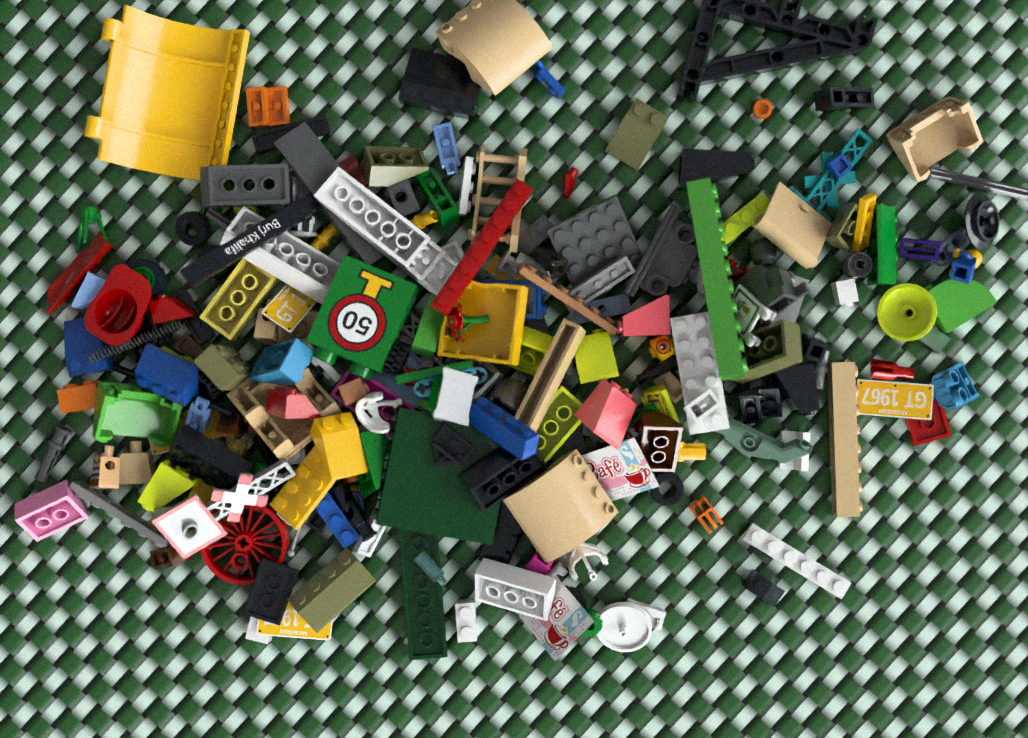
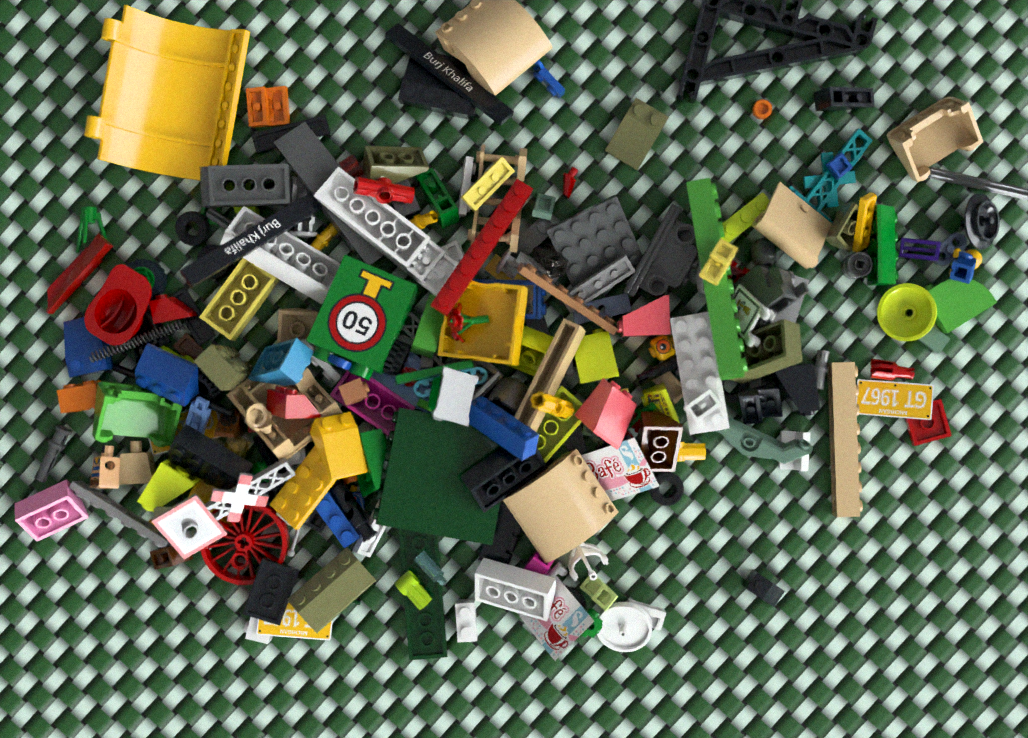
light blue slope [71,272,107,309] -> none
tan torso [254,299,278,345] -> none
yellow sticker [261,284,317,333] -> none
white helmet [356,392,403,433] -> none
medium blue hinge [432,122,461,176] -> none
black slope [432,423,476,468] -> none
black slope [678,148,755,190] -> none
orange arm [687,494,724,534] -> none
white plate [742,522,851,599] -> none
black brick [801,333,829,363] -> none
white brick [831,278,859,308] -> none
dark azure slope [931,361,980,411] -> none
none -> tan piece [245,403,272,434]
none -> blue tile [328,354,352,370]
none -> red piece [353,177,415,204]
none -> black tile [385,23,514,126]
none -> lime piece [394,570,433,610]
none -> light yellow plate [461,157,515,211]
none -> yellow piece [530,391,575,418]
none -> sand green tile [532,193,556,220]
none -> yellowish green slope [580,576,618,611]
none -> light yellow slope [699,238,738,286]

